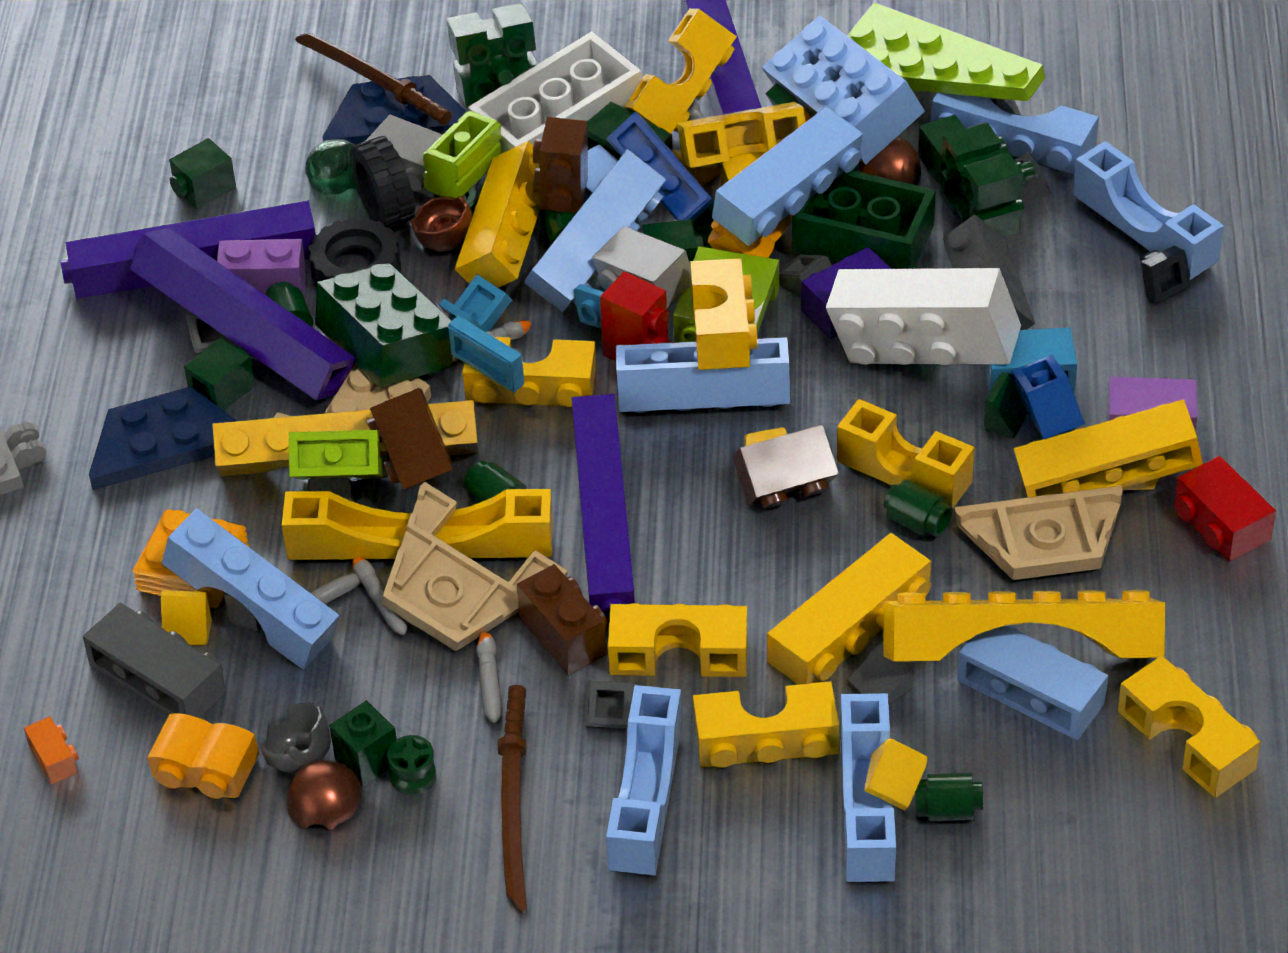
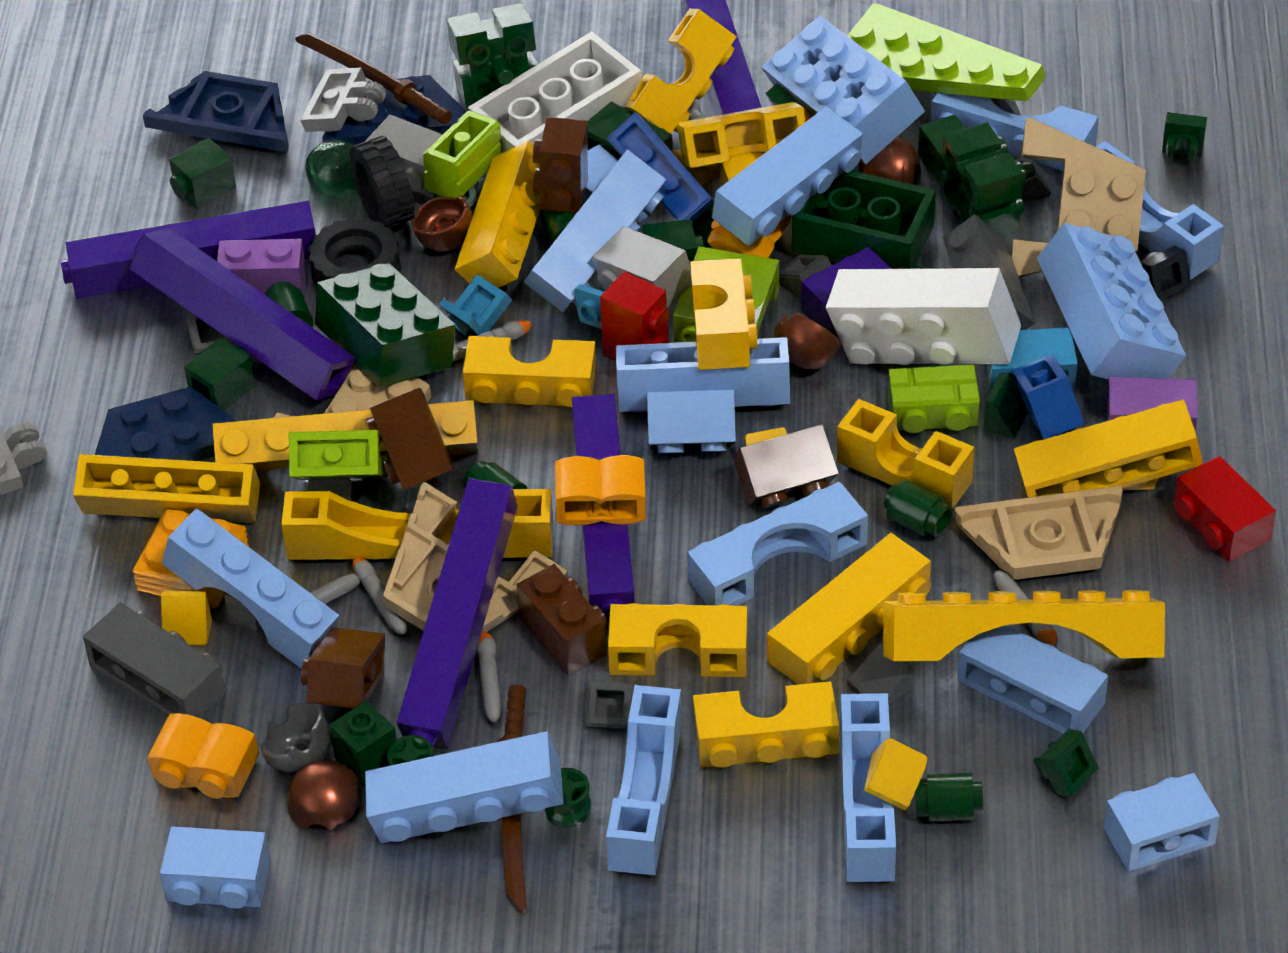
orange piece [24,716,79,785] -> none
dark azure tile [448,316,524,393] -> none
yellow arch [1118,655,1261,798] -> none
none -> yellow brick [73,454,260,524]
none -> dark blue wing [143,71,289,152]
none -> light blue brick [160,826,271,908]
none -> light grey hinge [300,68,386,132]
none -> reddish brown brick [301,627,385,708]
none -> light blue brick [365,731,564,844]
none -> dark purple brick [397,478,518,749]
none -> dark green wheel [544,768,591,828]
none -> light orange brick [555,455,646,526]
none -> light blue brick [647,389,736,453]
none -> light blue arch [687,481,868,606]
none -> copper hair [774,313,841,369]
none -> lime brick [887,364,980,433]
none -> light grey piece [993,570,1058,647]
none -> tan wing [1011,118,1146,278]
none -> dark green tile [1033,729,1098,797]
none -> light blue brick [1037,223,1186,379]
none -> light blue brick [1104,773,1220,872]
none -> dark green tile [1162,112,1207,161]

